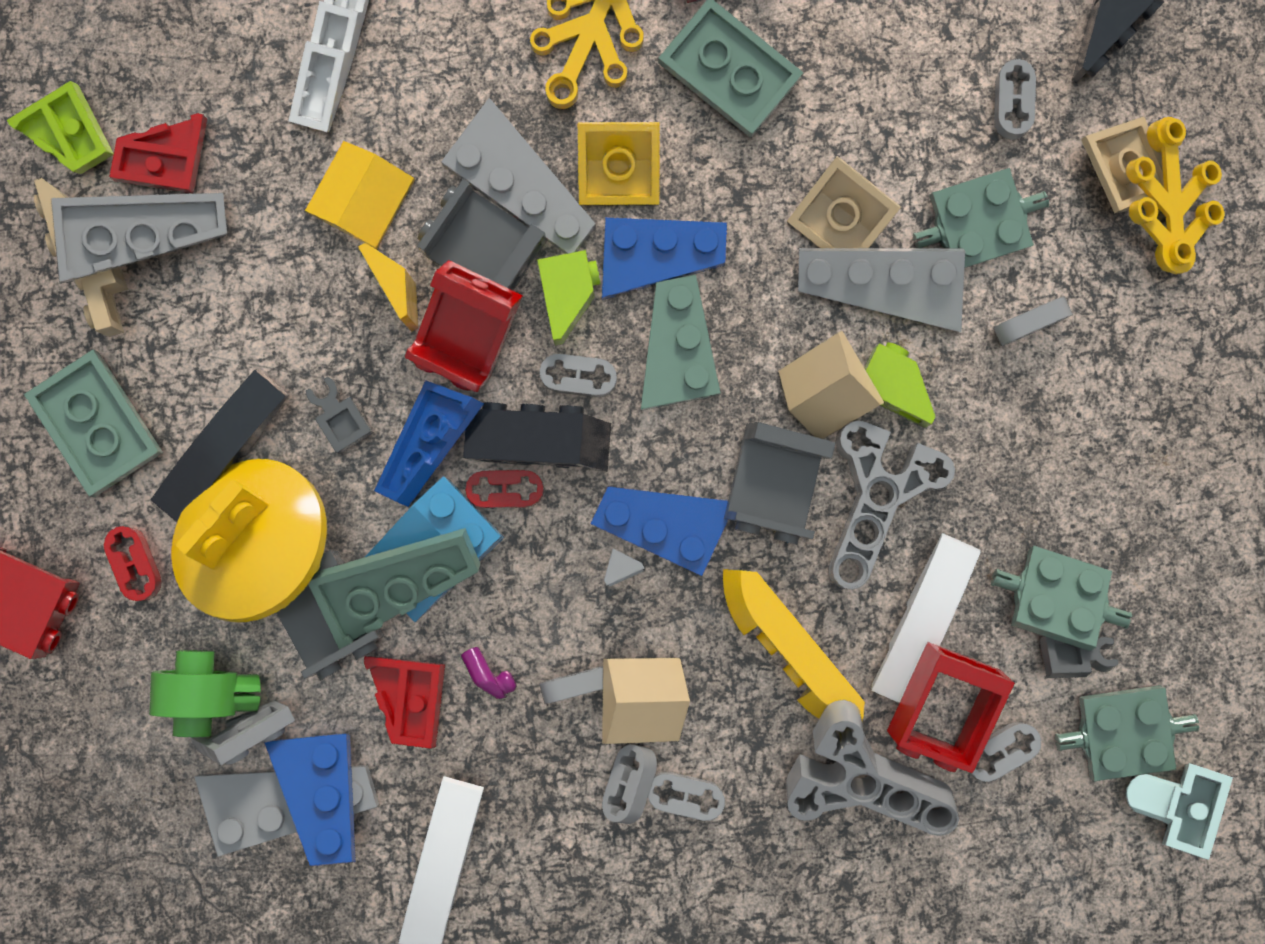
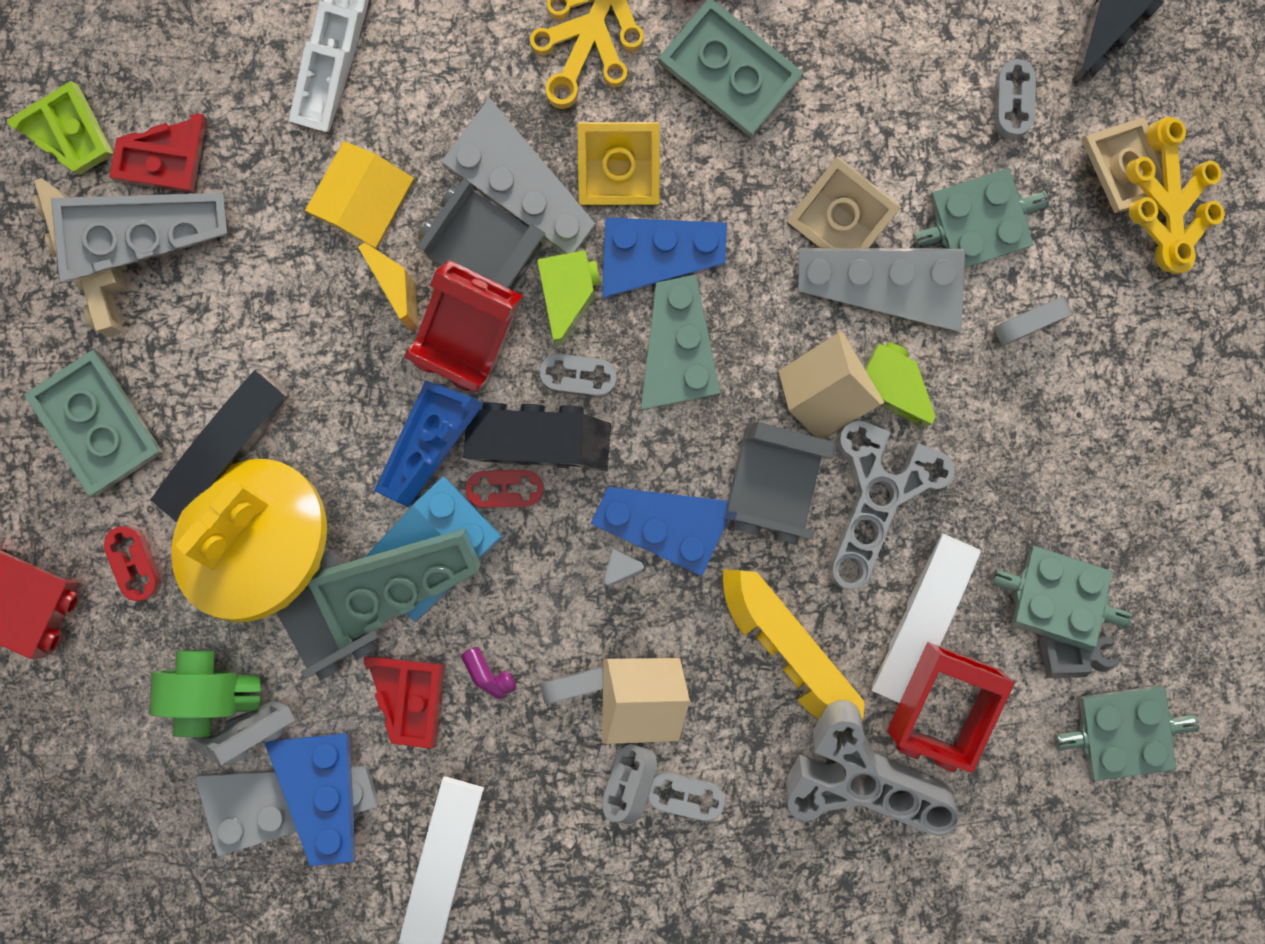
dark grey plate [306,377,374,454] -> none
light grey beam [969,722,1041,782] -> none
light aqua brick [1126,763,1233,860] -> none

